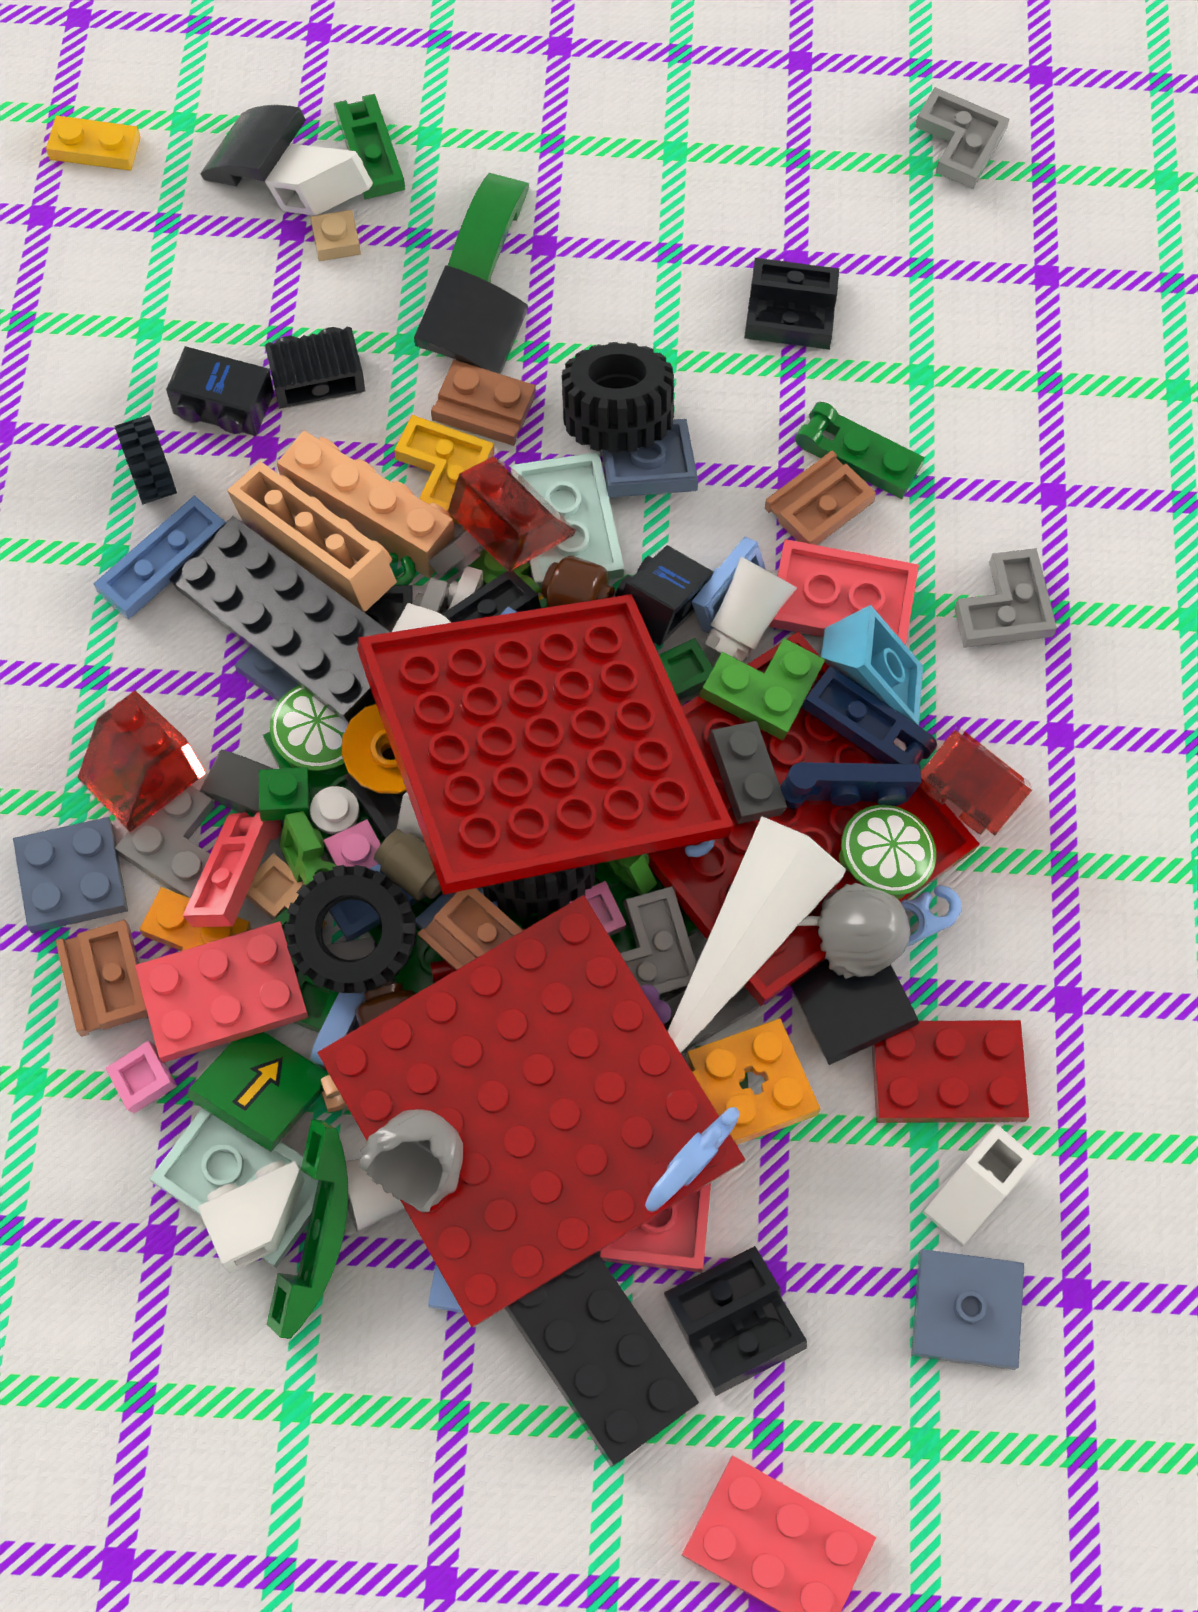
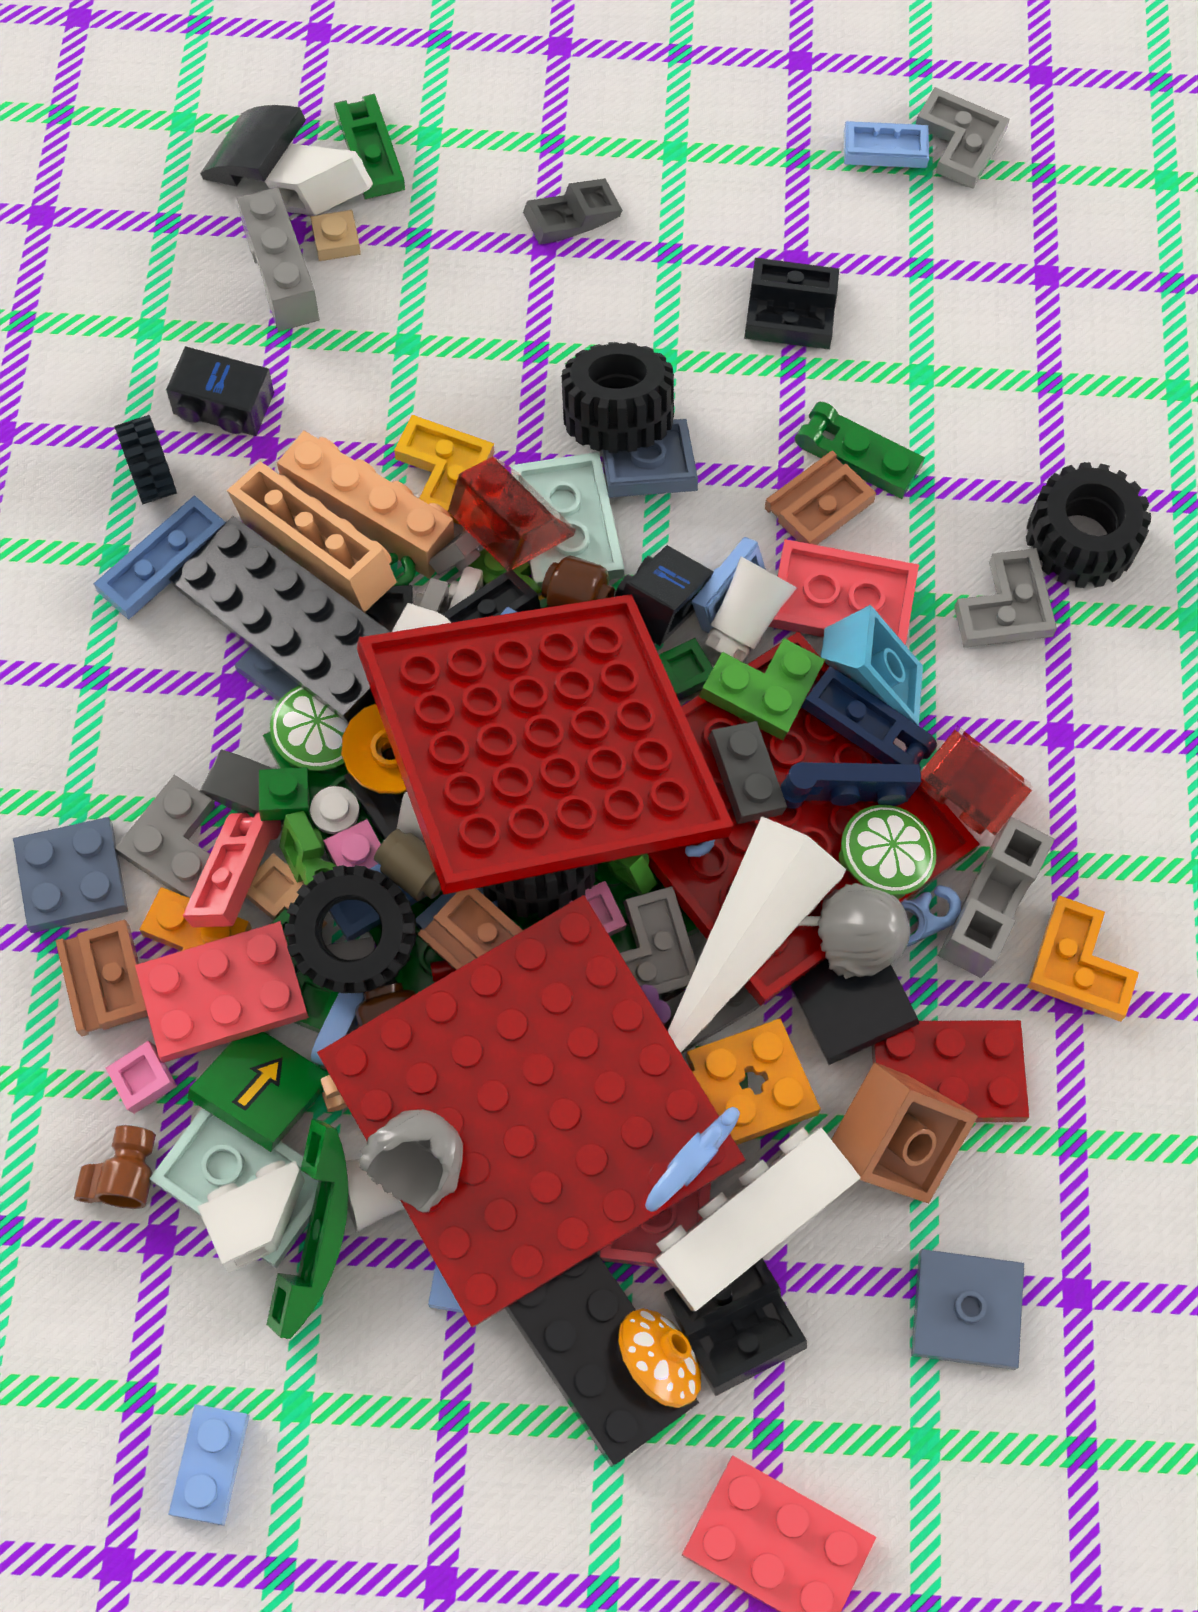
yellow plate [46,115,141,171] -> none
clear red slope [78,690,206,832] -> none
black brick [265,326,365,409] -> none
black slope [414,265,528,374] -> none
nougat plate [431,360,536,446] -> none
green slope [448,173,529,283] -> none
white slope [922,1124,1037,1247] -> none
none -> dark orange piece [74,1125,156,1209]
none -> light blue plate [168,1404,250,1526]
none -> light grey arch [237,187,320,332]
none -> dark grey slope [523,178,623,245]
none -> light orange dish [618,1308,701,1408]
none -> white wedge [652,1127,861,1311]
none -> nougat slope [831,1062,978,1204]
none -> light blue plate [844,121,929,168]
none -> light grey arch [938,817,1055,978]
none -> black tyre [1026,462,1151,588]
none -> light orange plate [1027,895,1139,1022]

